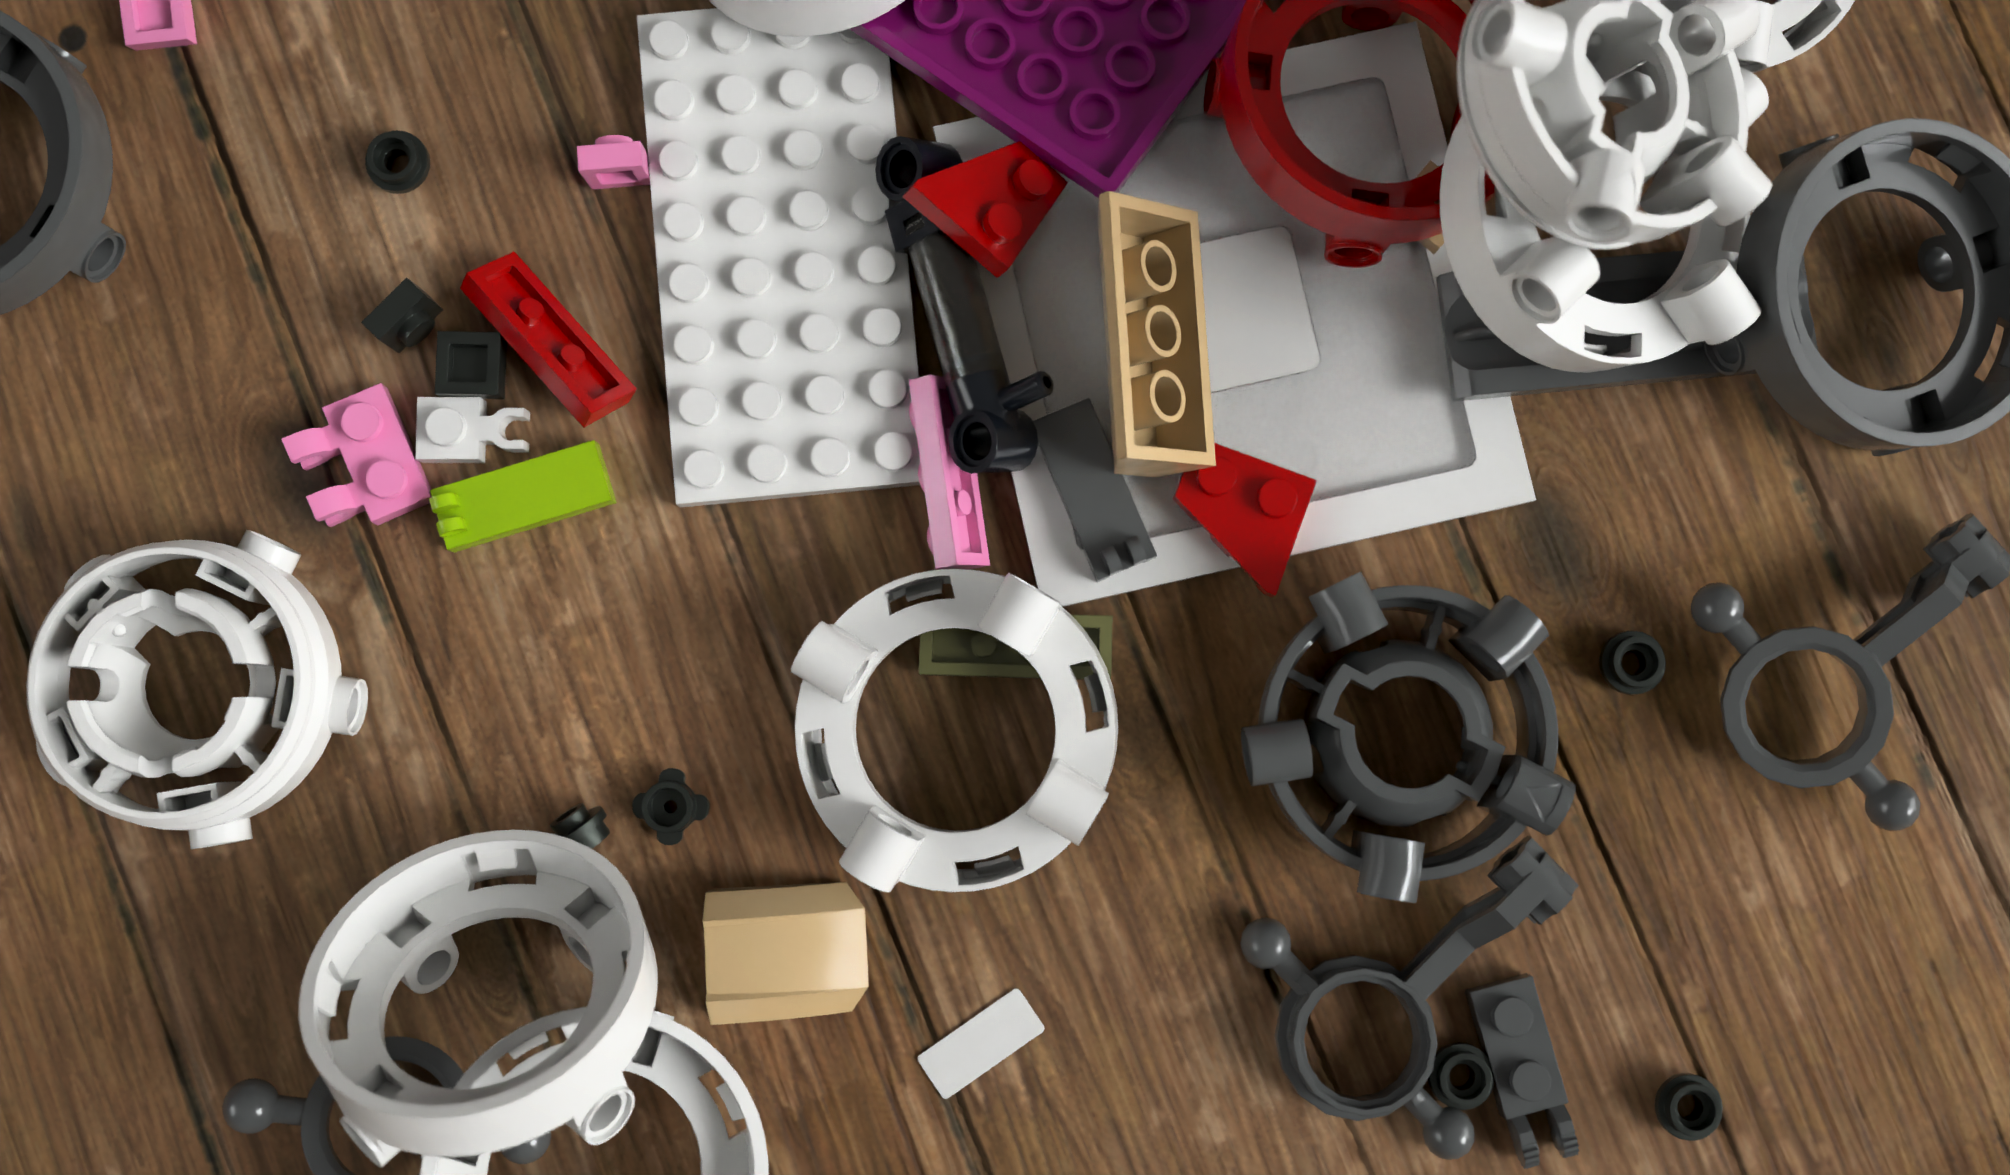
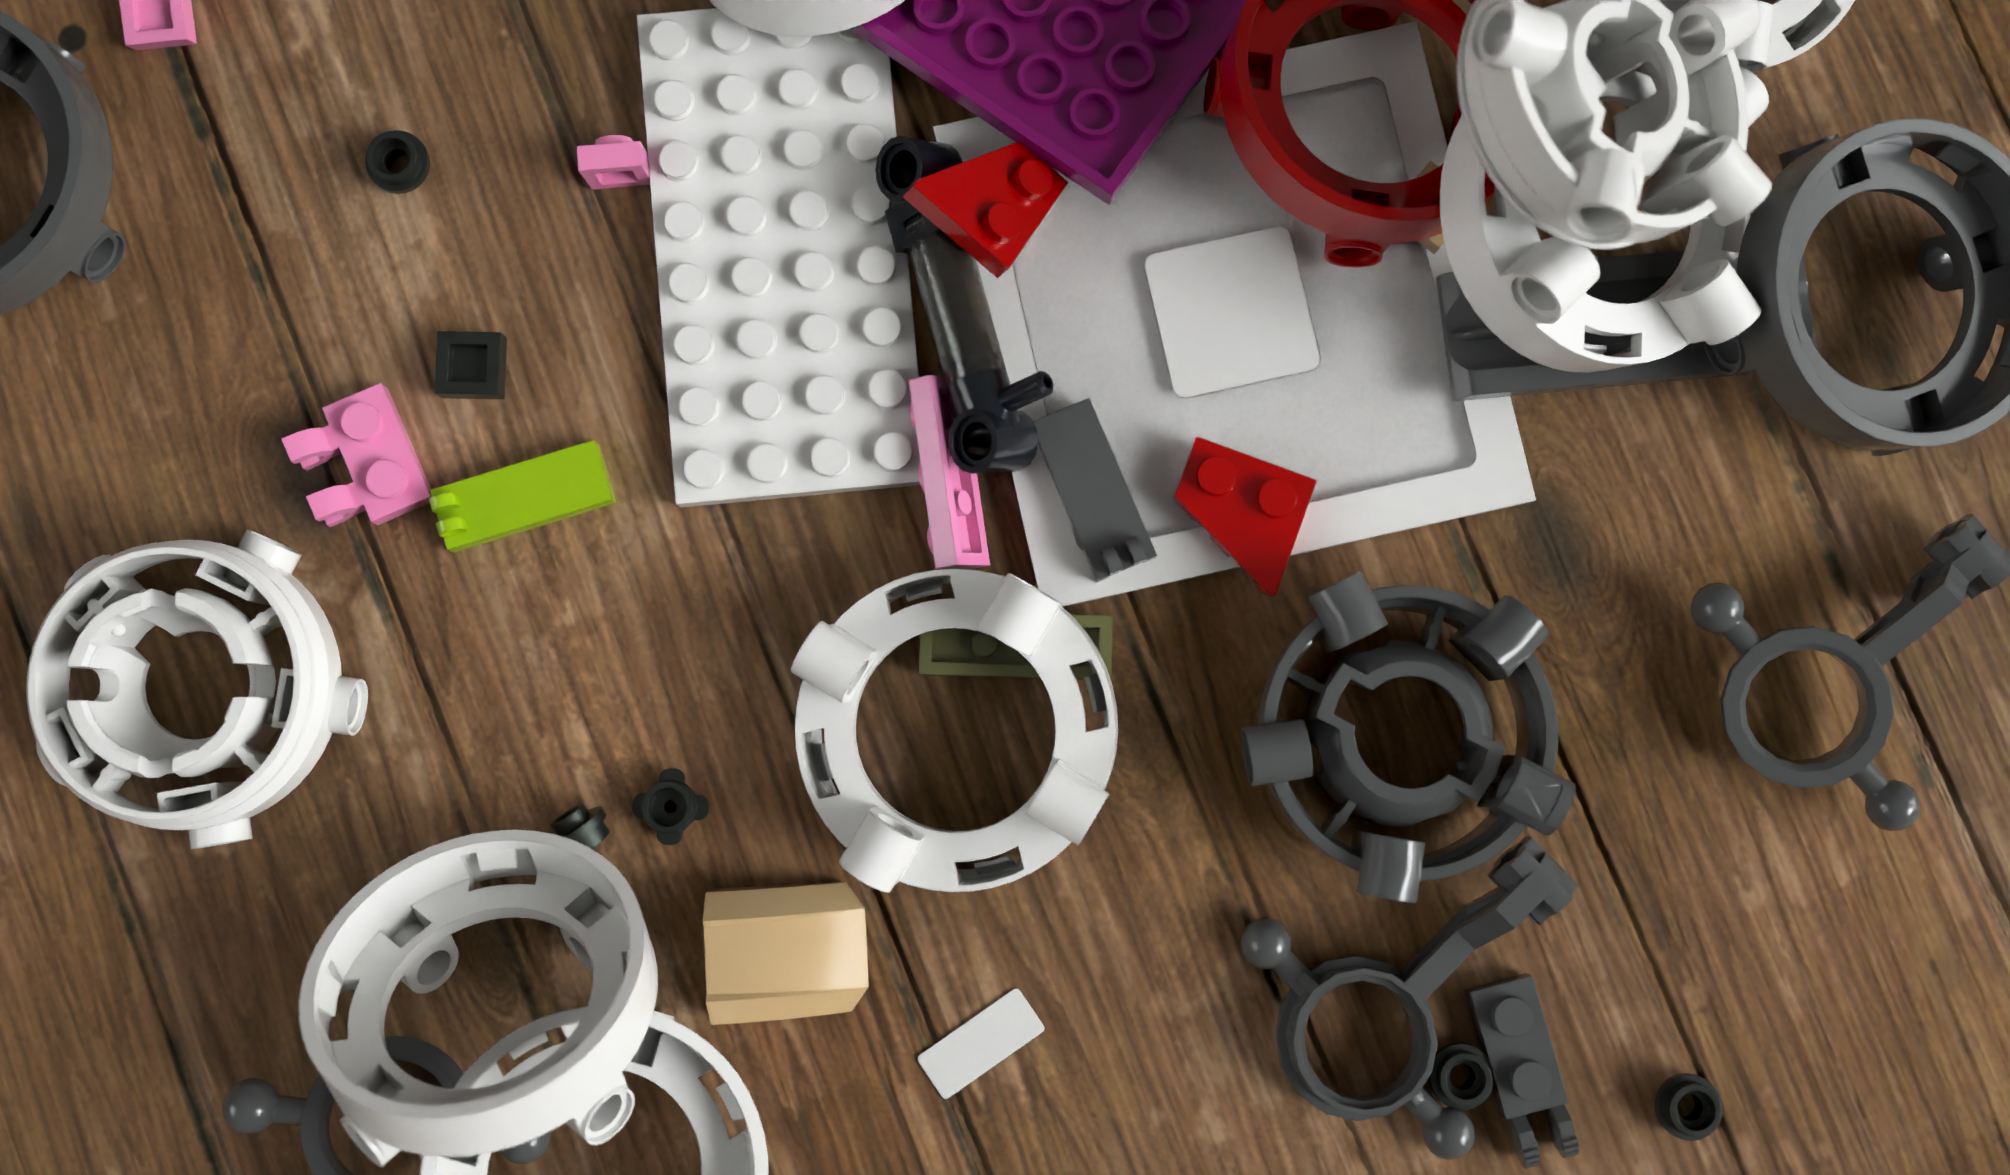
pearl dark grey plate [361,278,443,353] -> none
white plate [415,397,530,463] -> none
red plate [460,251,637,428] -> none
tan slope [1098,191,1216,478] -> none
pearl dark grey plate [1599,631,1666,695] -> none

